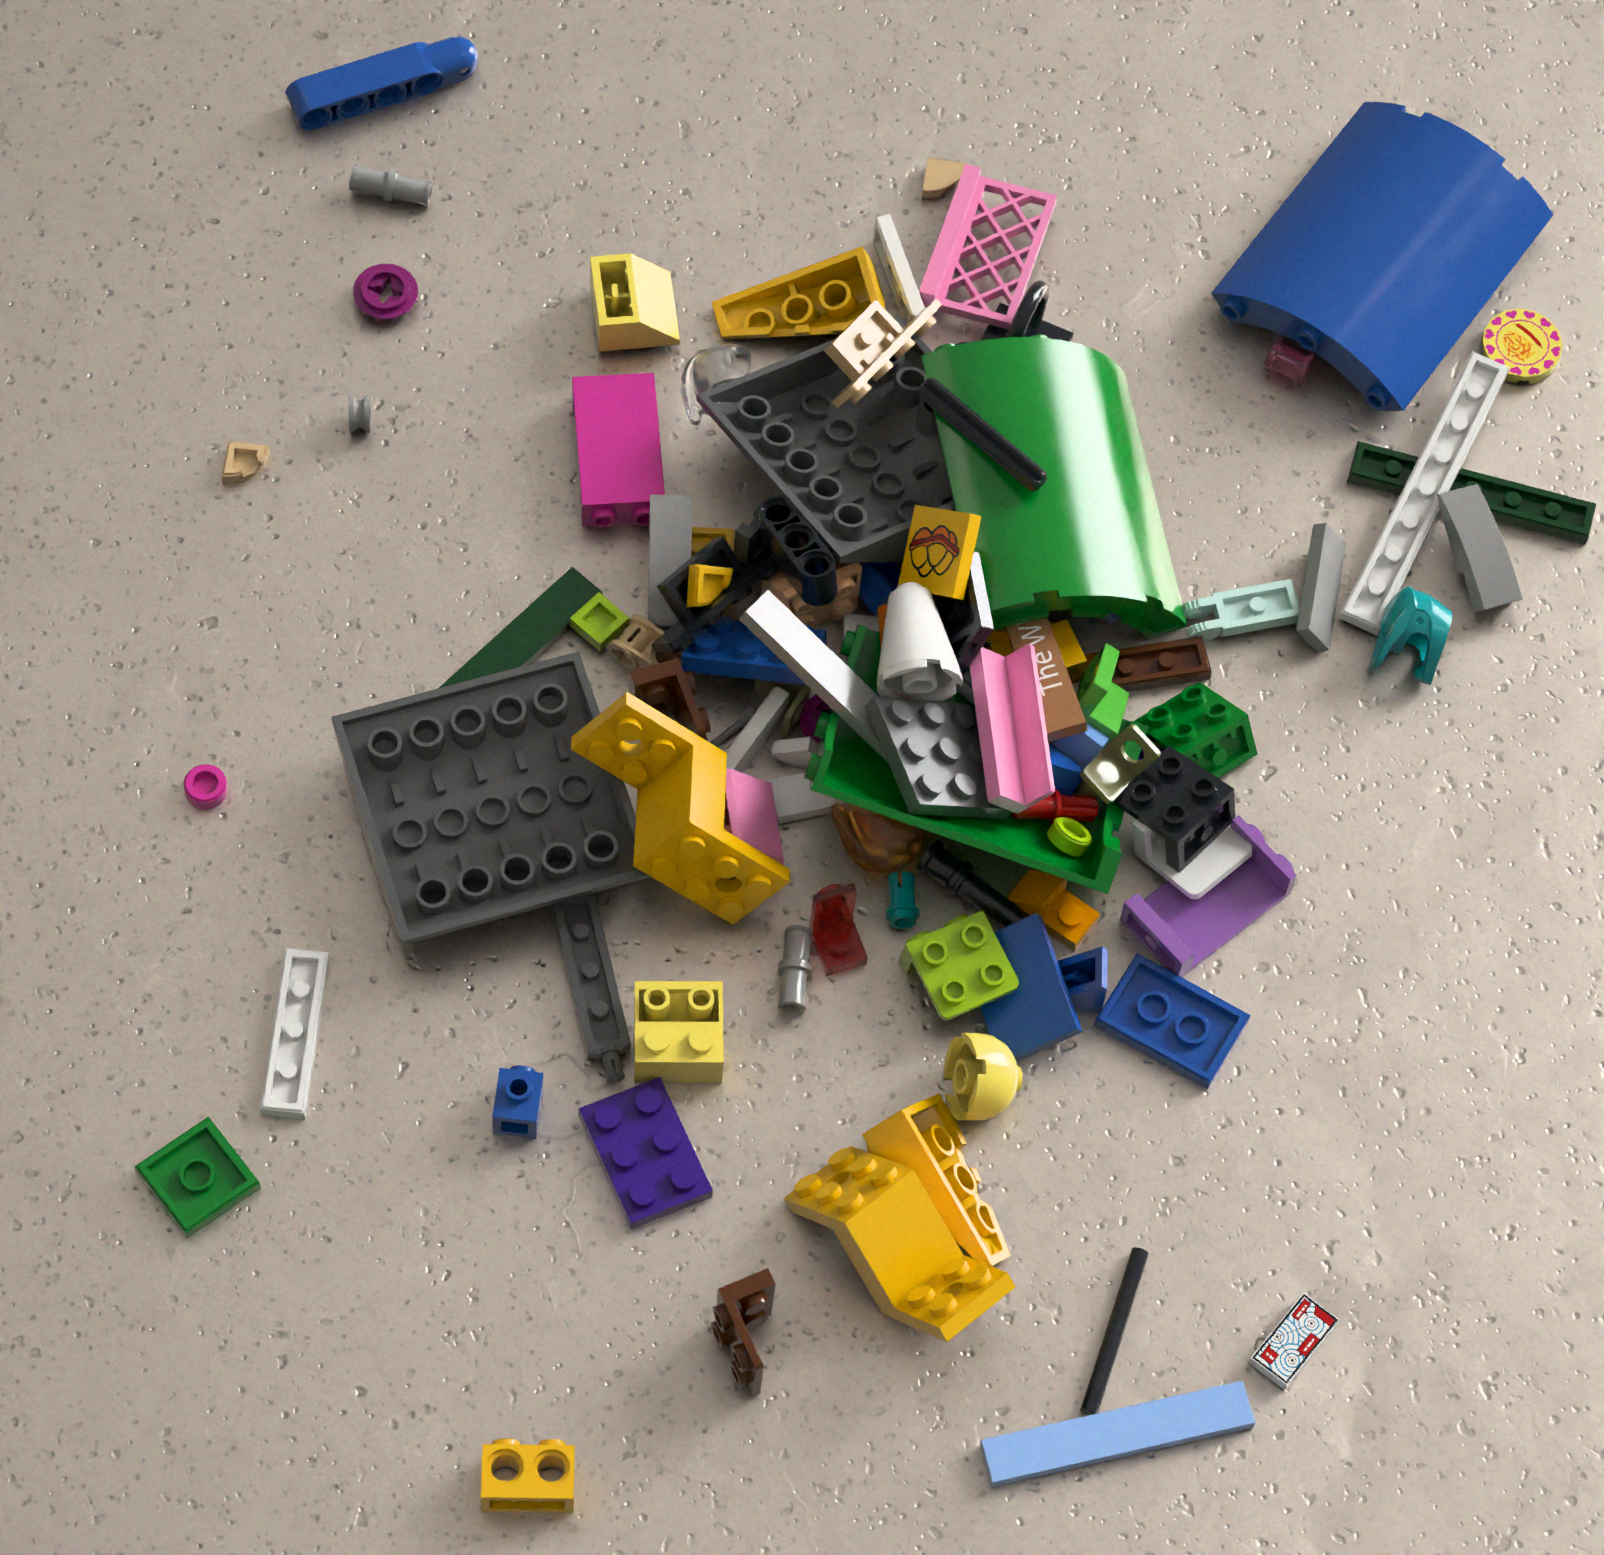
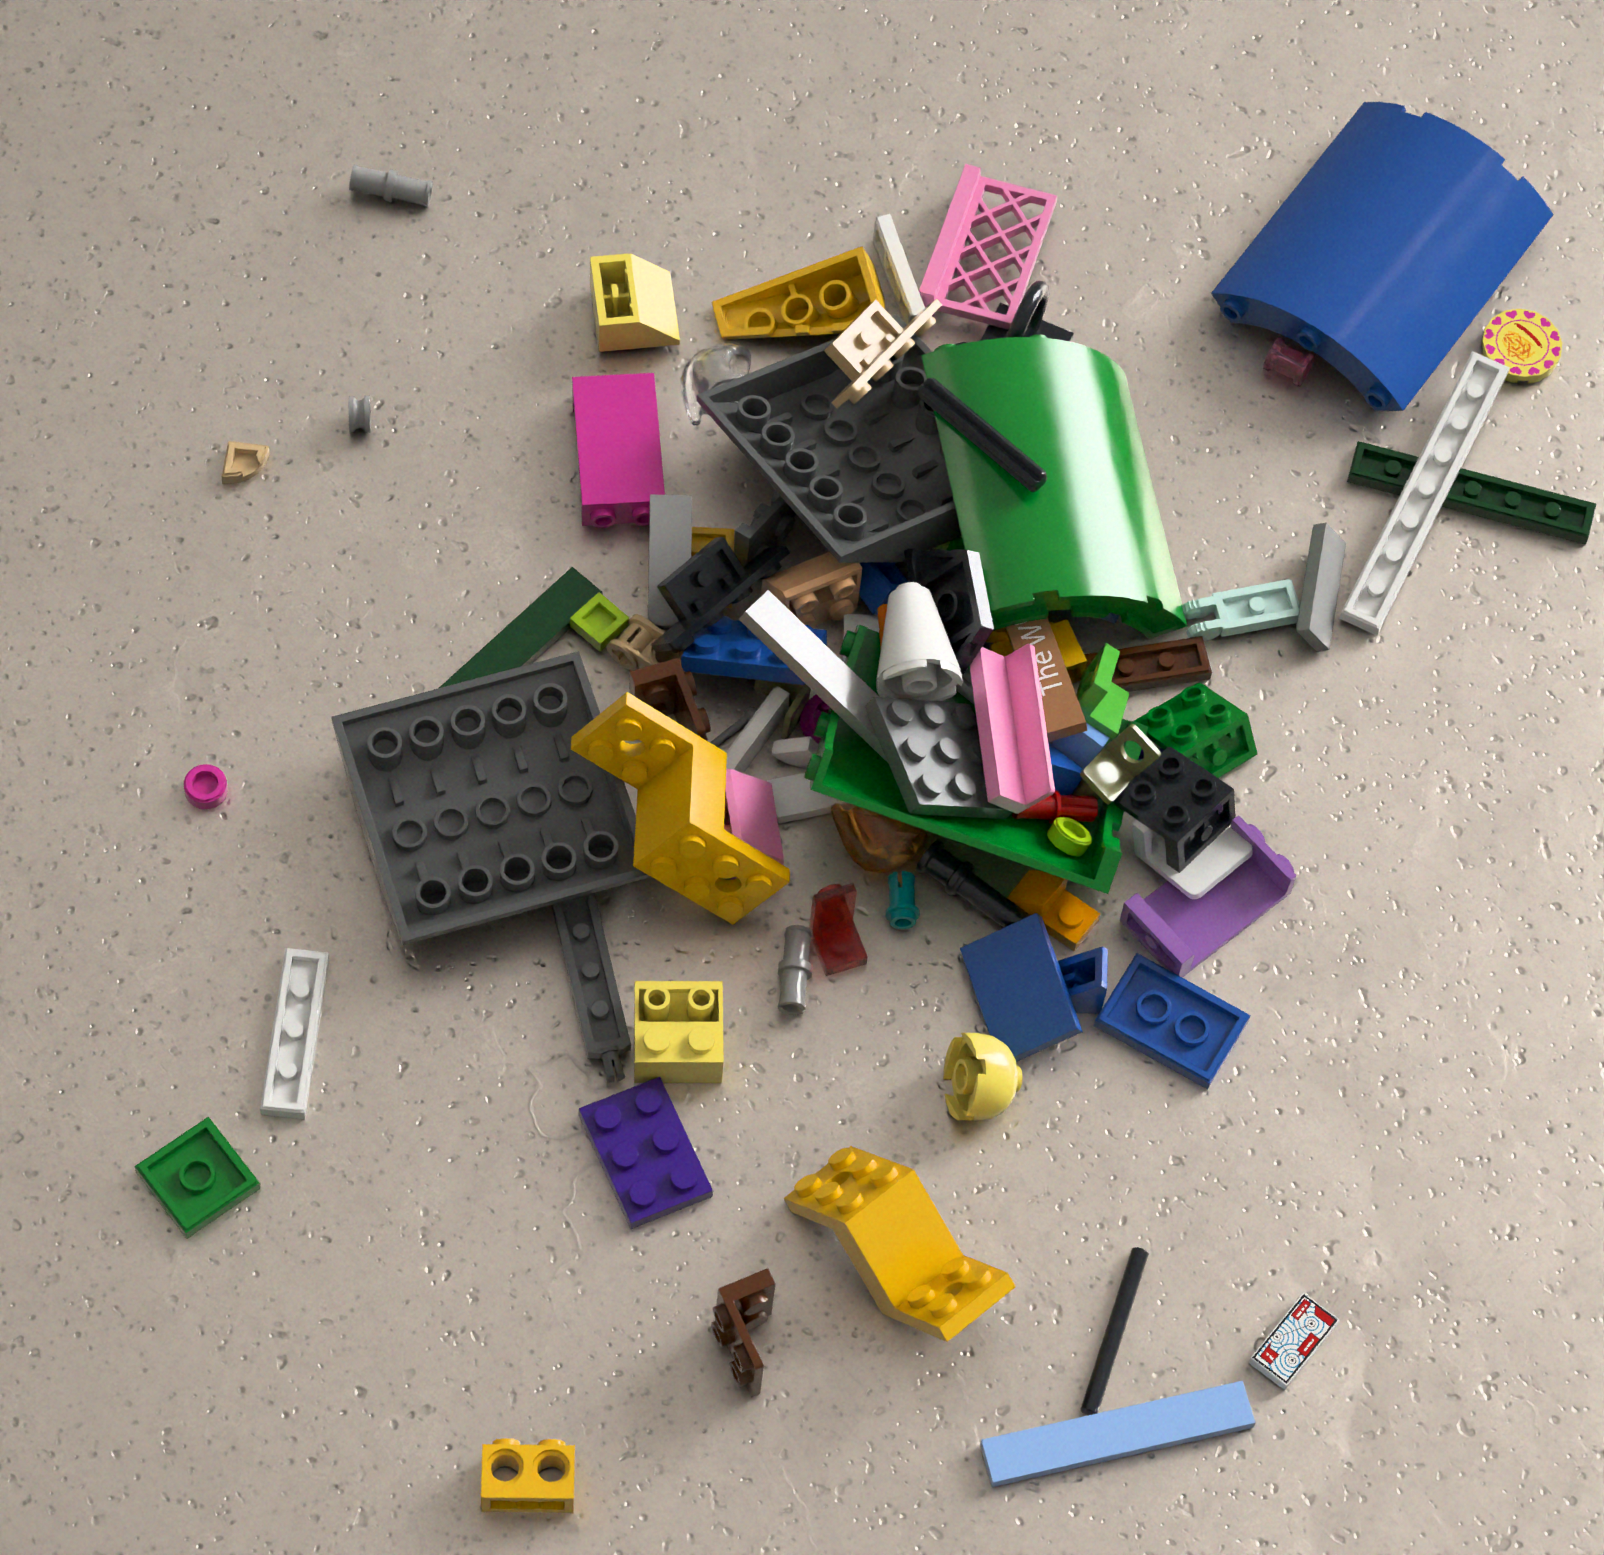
blue piece [285,36,478,130] -> none
magenta gear [353,264,418,323] -> none
blue brick [492,1065,544,1139] -> none
yellow tile [687,564,733,607] -> none
black beam [759,496,838,606] -> none
yellow wedge [861,1093,1010,1266] -> none
yellow tile [898,505,981,600] -> none
lime bracket [899,910,1019,1020] -> none
tan tile [922,158,967,199] -> none
teal helmet [1368,586,1453,685] -> none
light grey slope [1437,484,1523,613] -> none

